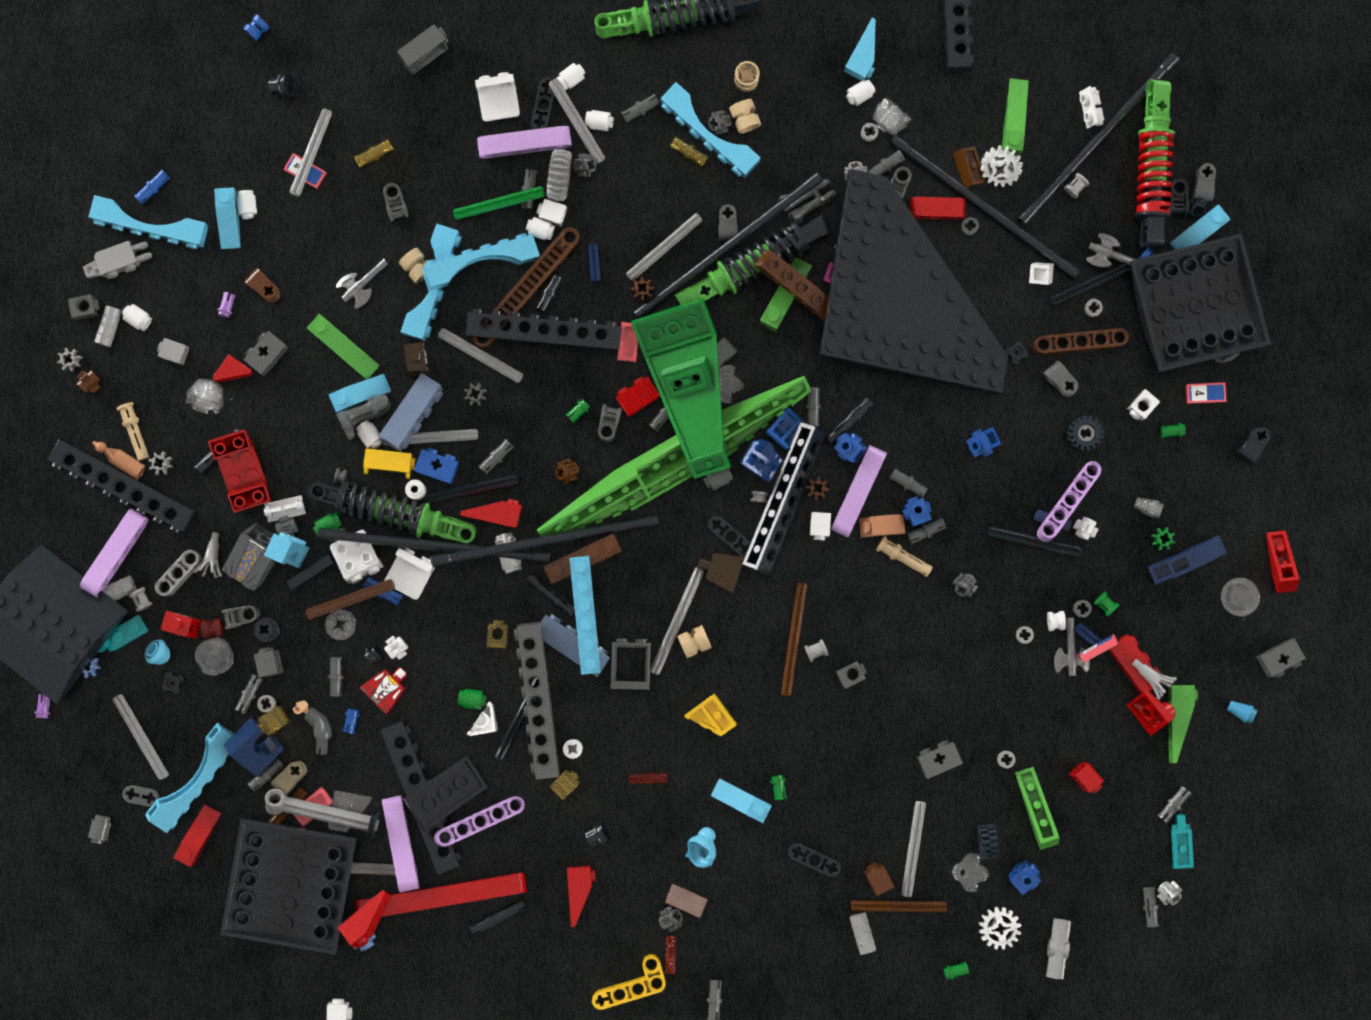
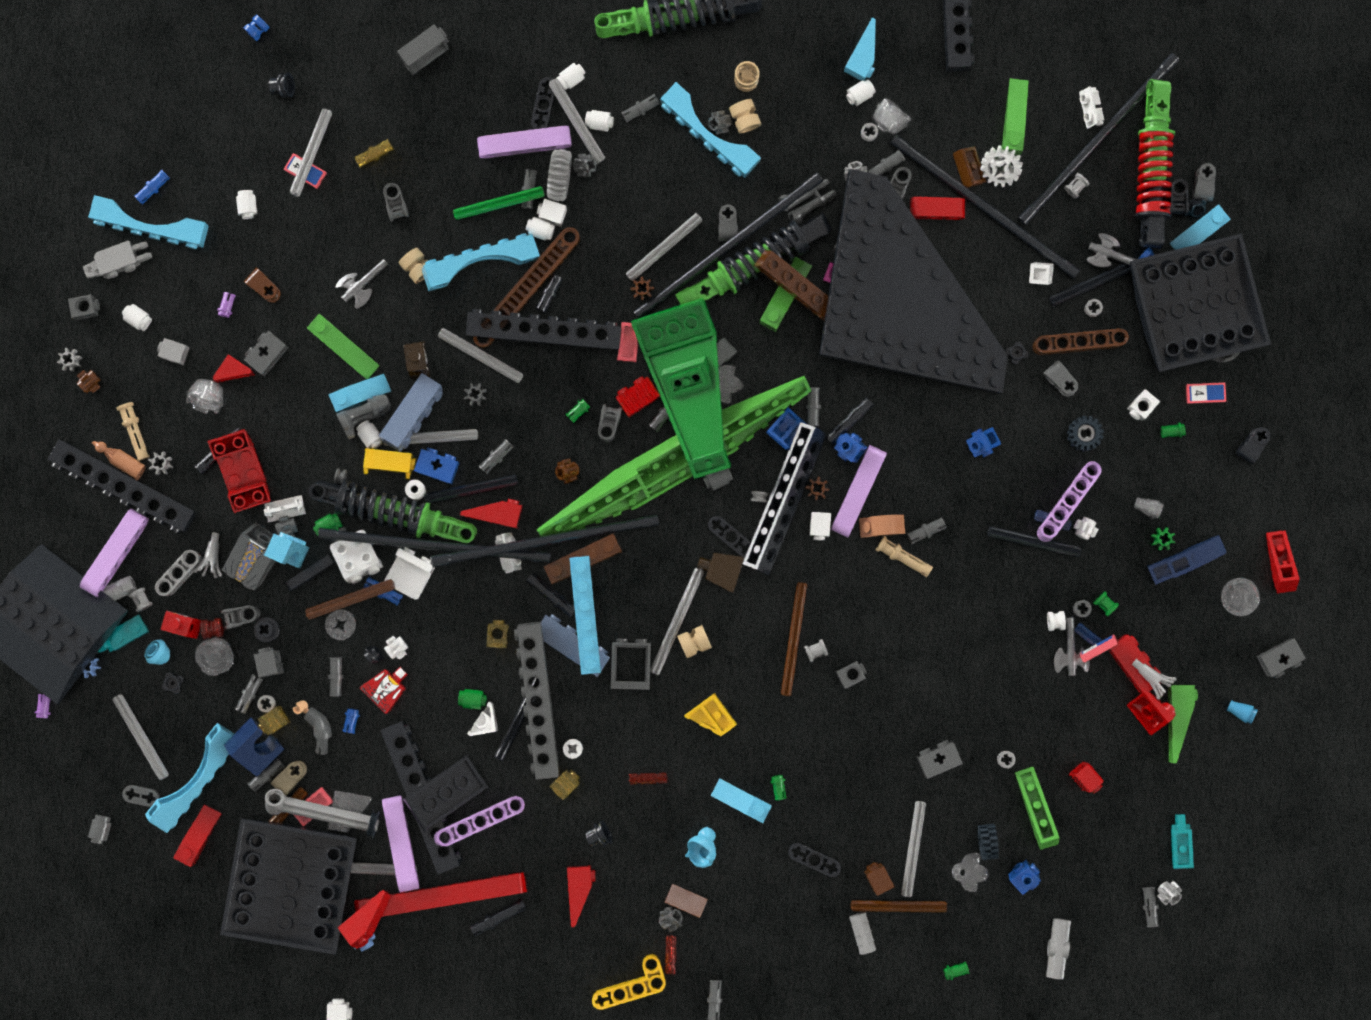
light grey axle [94,306,122,347] -> none
medium azure slope [214,188,241,249] -> none
medium azure arch [401,224,462,341] -> none
white bracket [475,72,520,122] -> none
dark blue axle [588,244,601,282] -> none
clear yellow pin [670,136,709,167] -> none
blue slope [740,439,782,482] -> none
dark grey pin [889,468,928,498] -> none
blue brick [902,496,932,527] -> none
dark grey gear [953,573,978,597] -> none
dark grey bush [961,217,979,236] -> none
white gear [979,907,1021,950] -> none
light grey bush [1016,626,1034,644] -> none
dark grey pin [1157,786,1191,823] -> none

